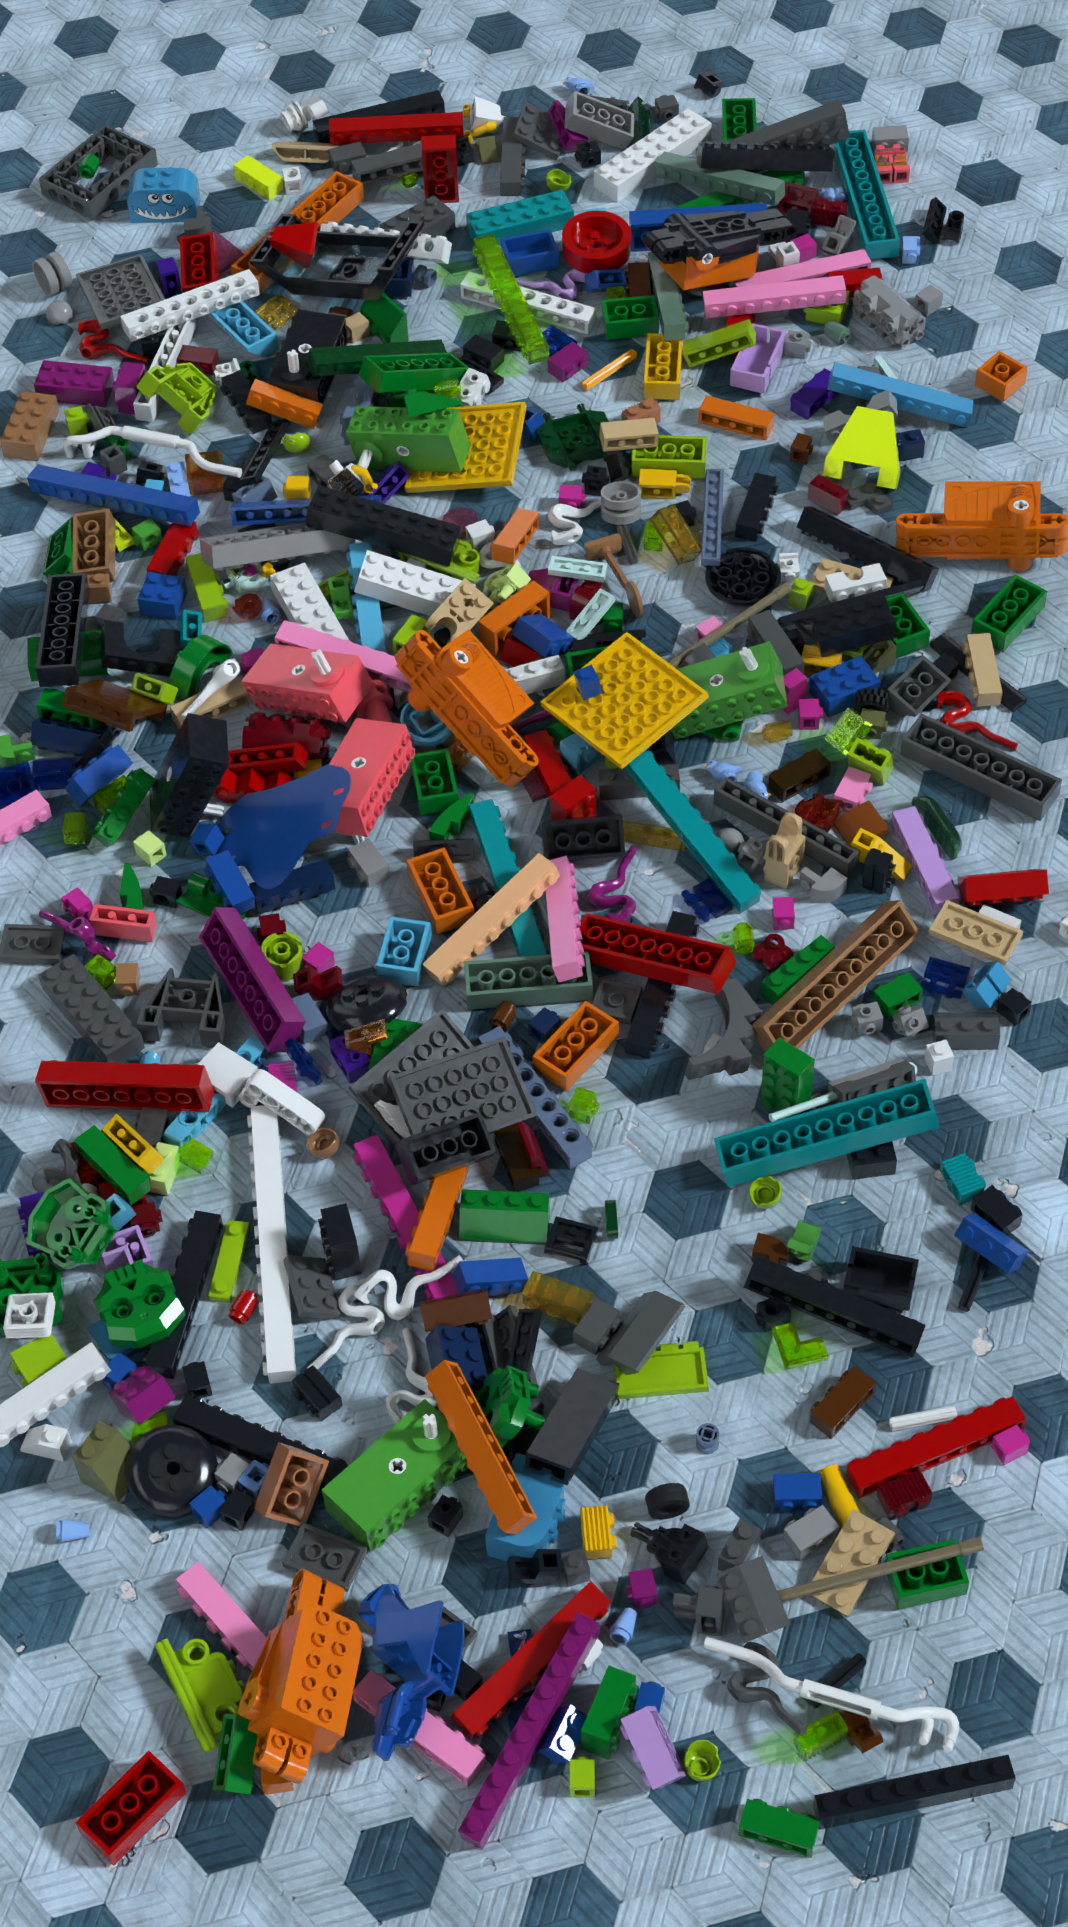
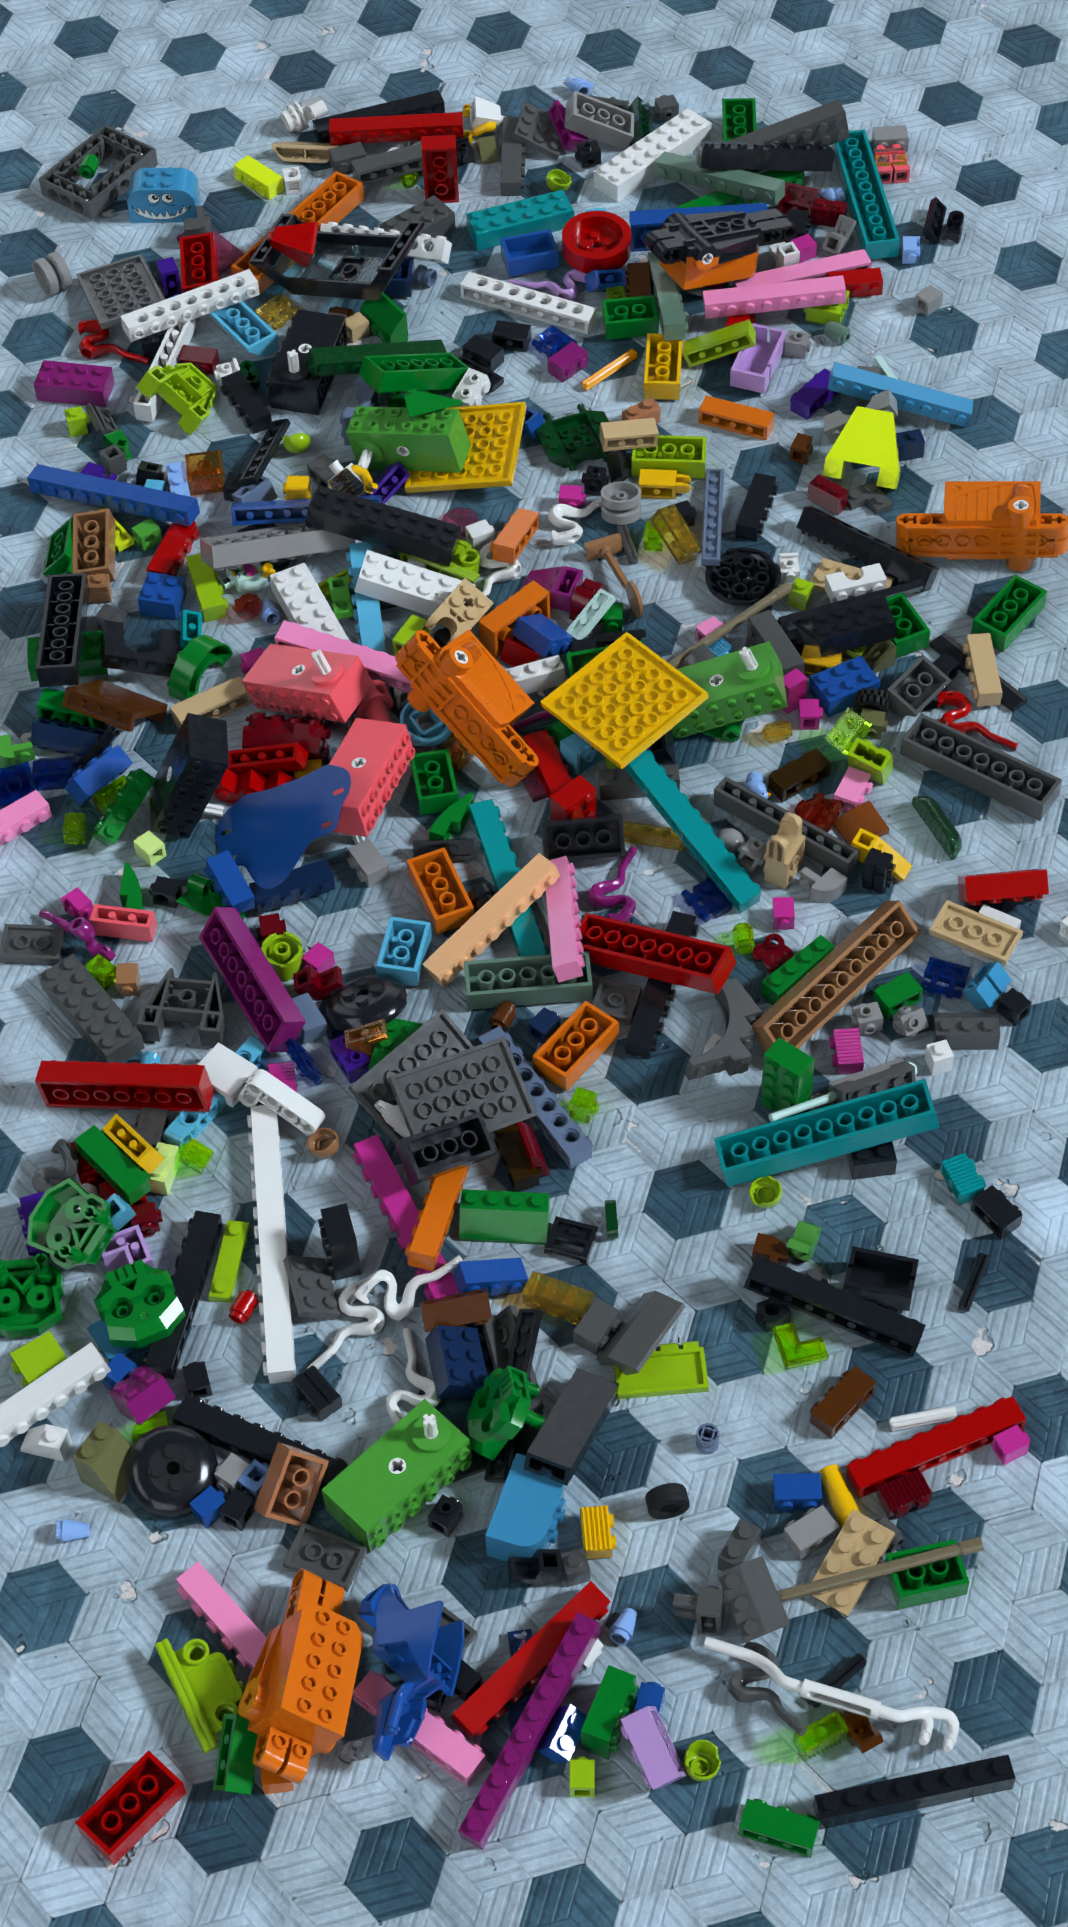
medium nougat brick [0,391,59,461] -> none
white brick [3,1292,56,1339] -> none
light grey hair [46,300,74,325] -> none
white piece [64,426,242,478] -> none
magenta brick [112,362,146,415] -> none
lime brick [130,673,178,706] -> none
white animal [181,658,240,719] -> none
blue brick [189,824,225,856] -> none
orange brick [246,379,323,429] -> none
orange brick [425,1360,537,1535] -> none
clear neon green brick [433,378,461,398] -> none
clear neon green brick [472,234,549,365] -> none
yellowish green brick [486,563,531,609] -> none
light aqua plate [548,556,608,582] -> none
blue brick [574,665,602,700] -> none
magenta brick [626,1568,658,1609] -> none
black brick [630,1522,709,1585] -> none
black brick [694,70,723,96] -> none
light blue animal [705,760,742,782] -> none
light grey brick [852,275,926,347] -> none
lavender brick [891,806,961,916] -> none
blue brick [954,1213,1029,1274] -> none
orange brick [975,351,1028,402] -> none
none -> dark pink brick [829,1028,864,1075]

